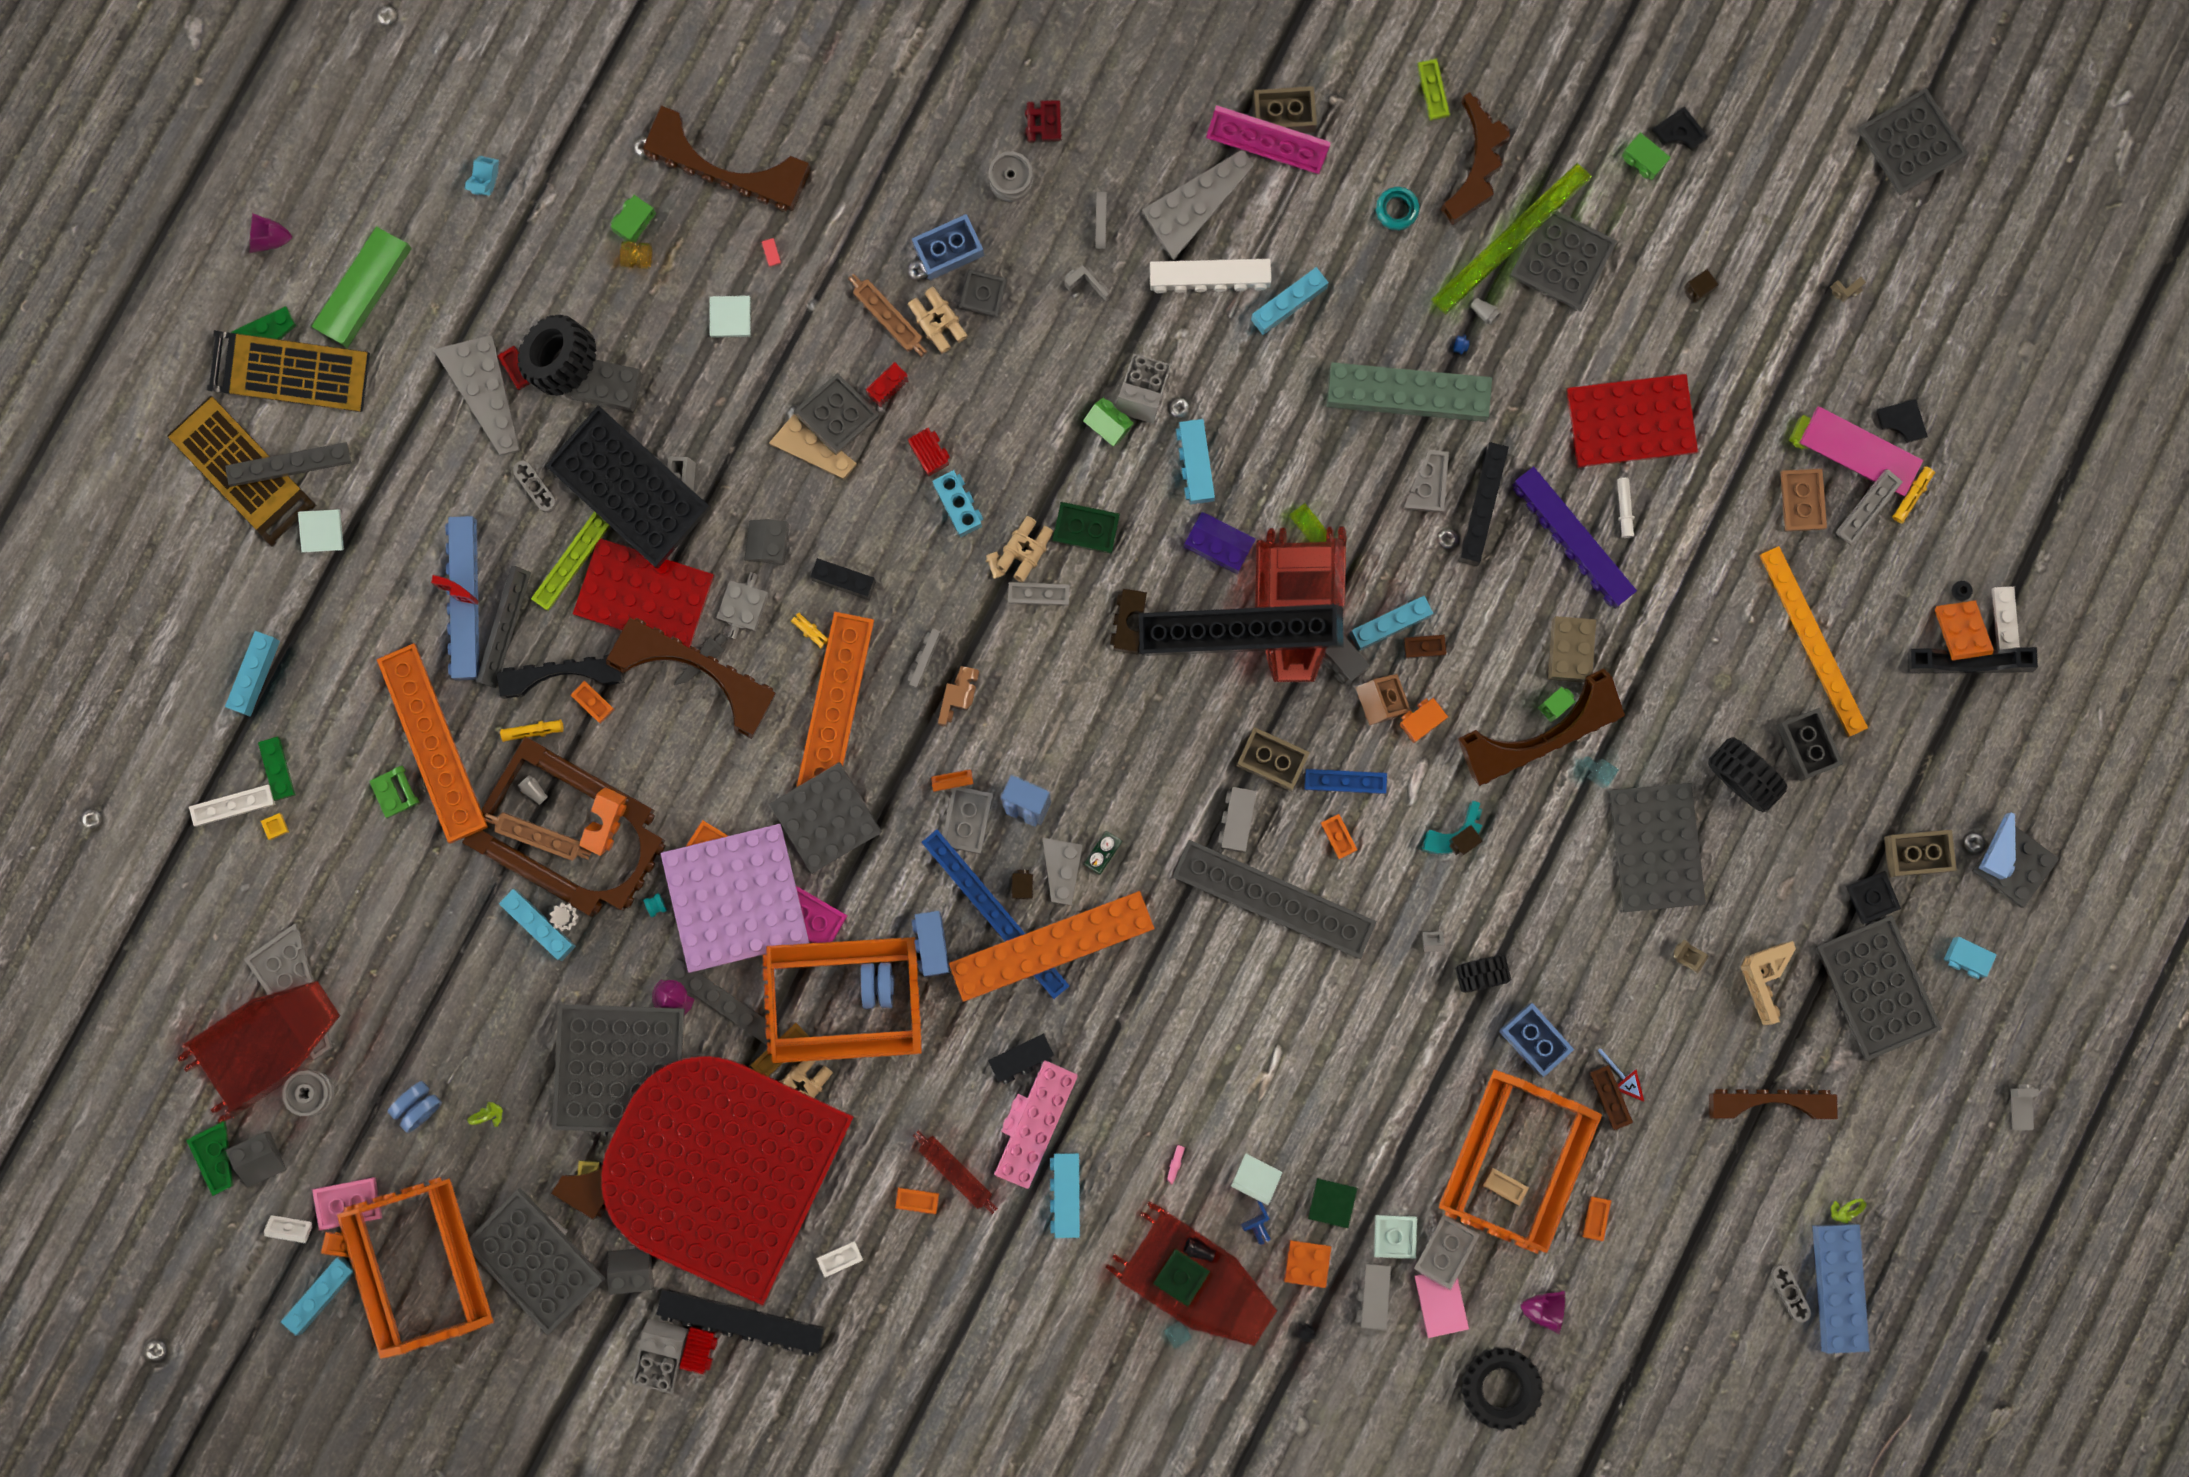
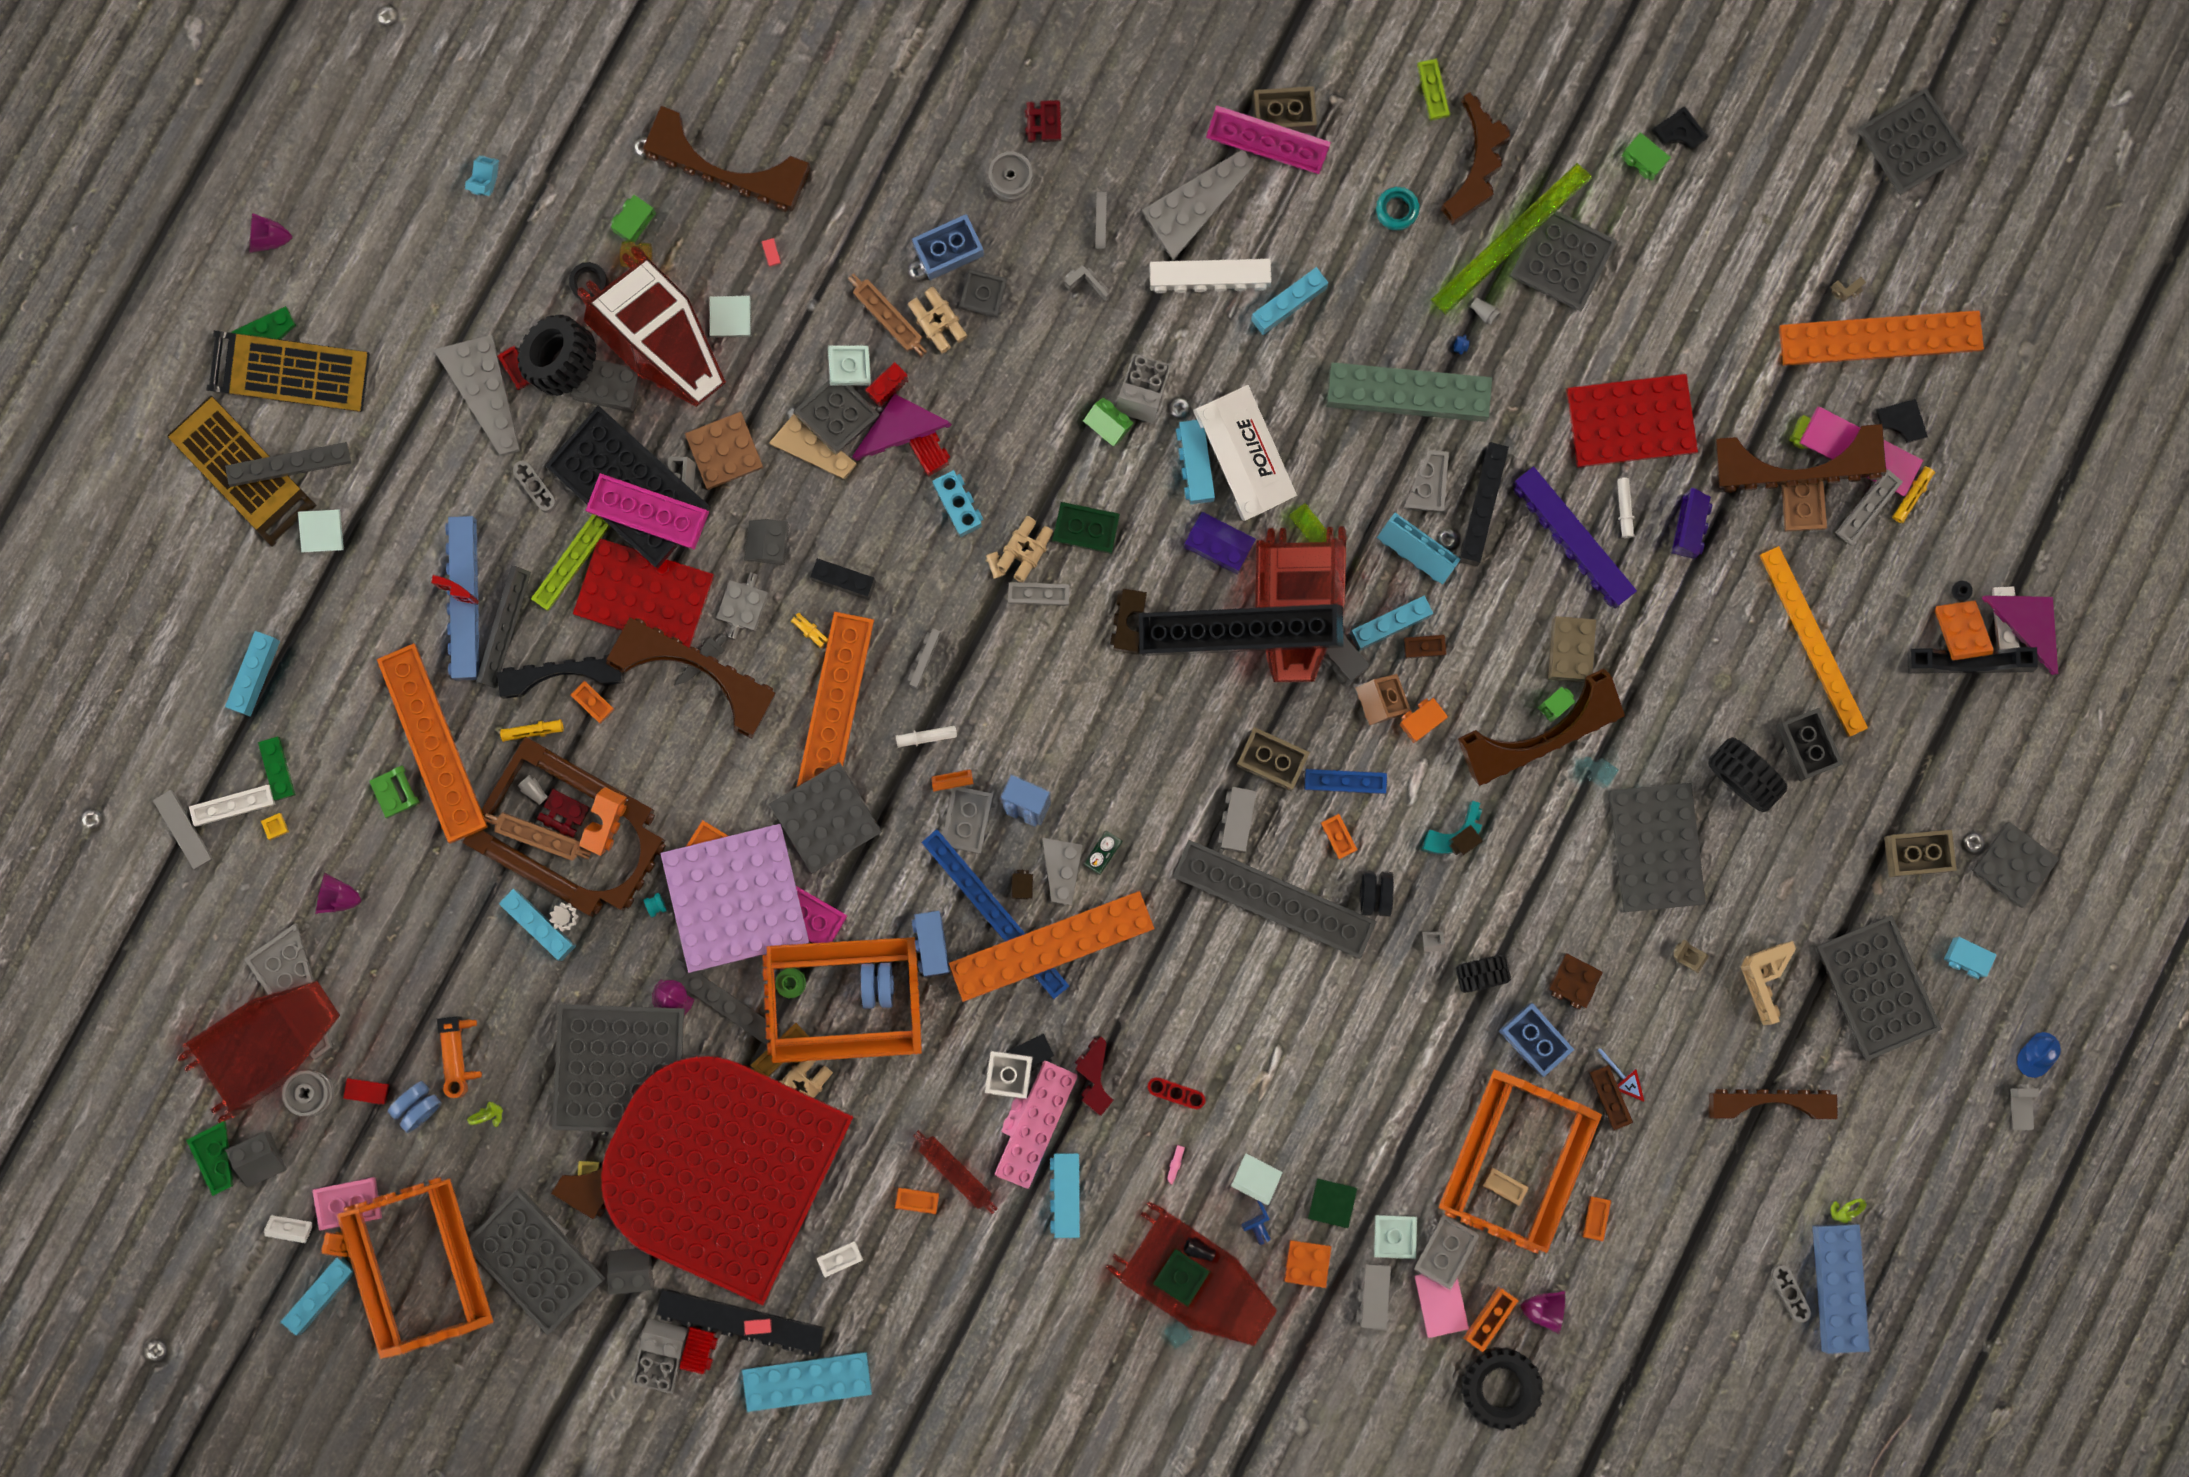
bright green arch [311,226,412,348] -> none
medium nougat plate [938,666,979,727] -> none
black plate [1296,1323,1316,1342] -> none
dark brown brick [1684,269,1719,303] -> none
black plate [1846,871,1901,924] -> none
light blue slope [1979,812,2016,880] -> none
none -> light grey tile [153,790,213,870]
none -> magenta helmet [315,872,361,914]
none -> red tile [343,1078,389,1105]
none -> orange piece [437,1016,482,1098]
none -> dark red plate [537,789,590,838]
none -> black tyre [569,262,609,303]
none -> clear red windscreen [577,246,726,407]
none -> dark pink tile [585,473,709,550]
none -> medium nougat plate [685,412,764,490]
none -> medium azure plate [742,1352,872,1412]
none -> coral piece [744,1319,772,1335]
none -> bright green plate [775,968,806,998]
none -> light aqua tile [828,346,871,386]
none -> magenta tile [852,394,952,461]
none -> white axle [896,726,957,748]
none -> white brick [985,1051,1033,1099]
none -> dark red arch [1075,1037,1114,1116]
none -> red beam [1147,1077,1205,1109]
none -> white slope [1193,385,1297,520]
none -> black wheel [1359,870,1394,917]
none -> medium azure brick [1377,513,1461,584]
none -> orange brick [1463,1287,1519,1352]
none -> reddish brown plate [1547,953,1603,1010]
none -> dark purple slope [1671,488,1713,559]
none -> reddish brown arch [1716,424,1886,493]
none -> orange plate [1779,310,1984,366]
none -> magenta tile [1982,595,2058,675]
none -> blue piece [2017,1032,2061,1078]

